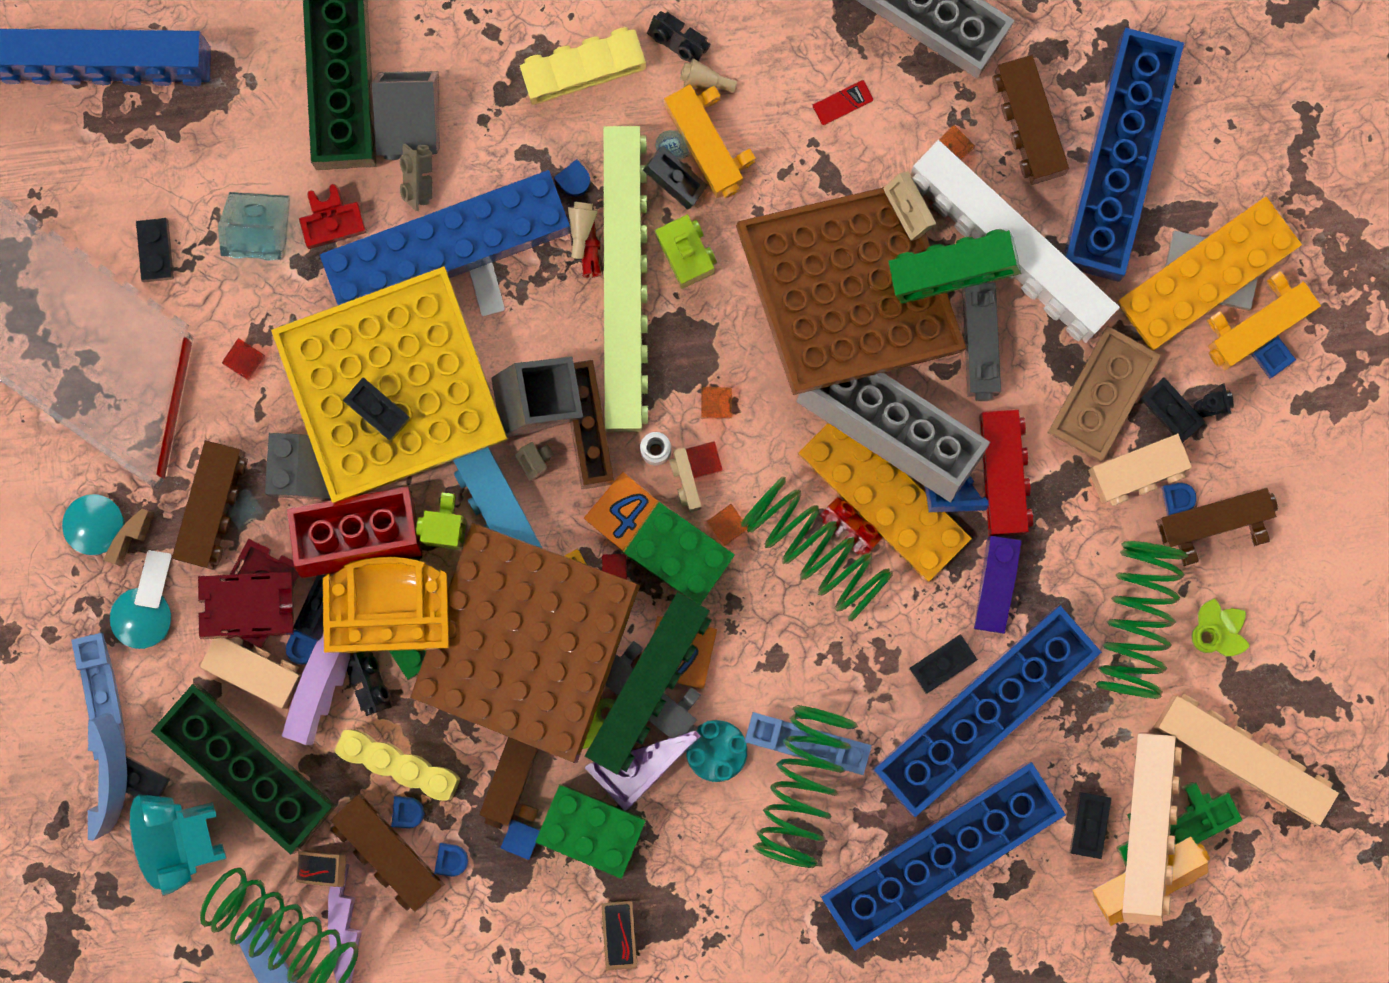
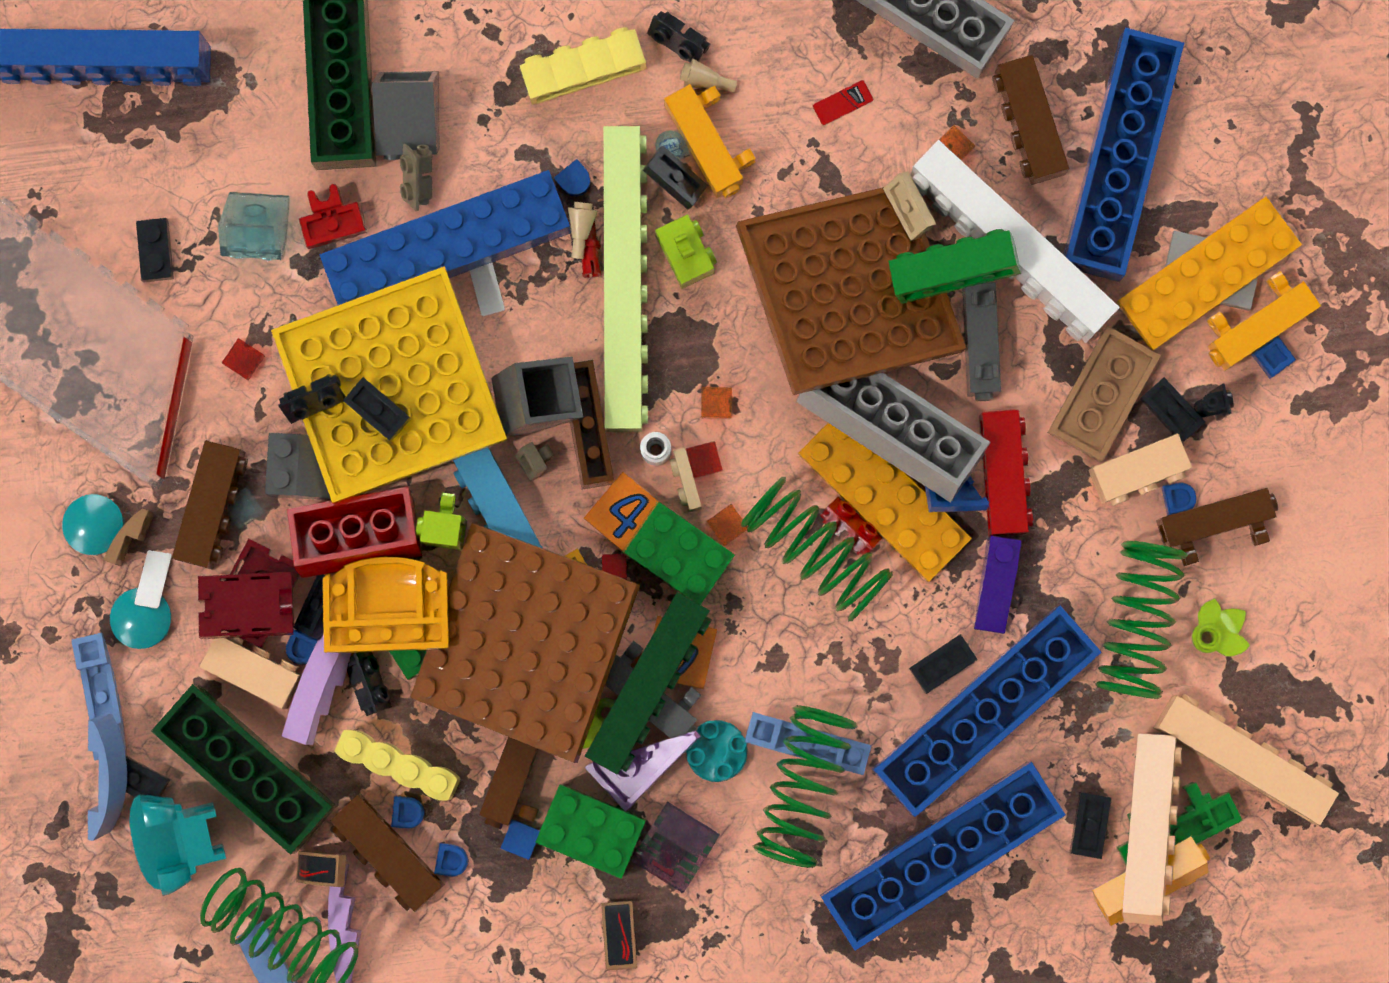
none -> black hinge [278,374,346,424]
none -> slope [631,801,720,893]

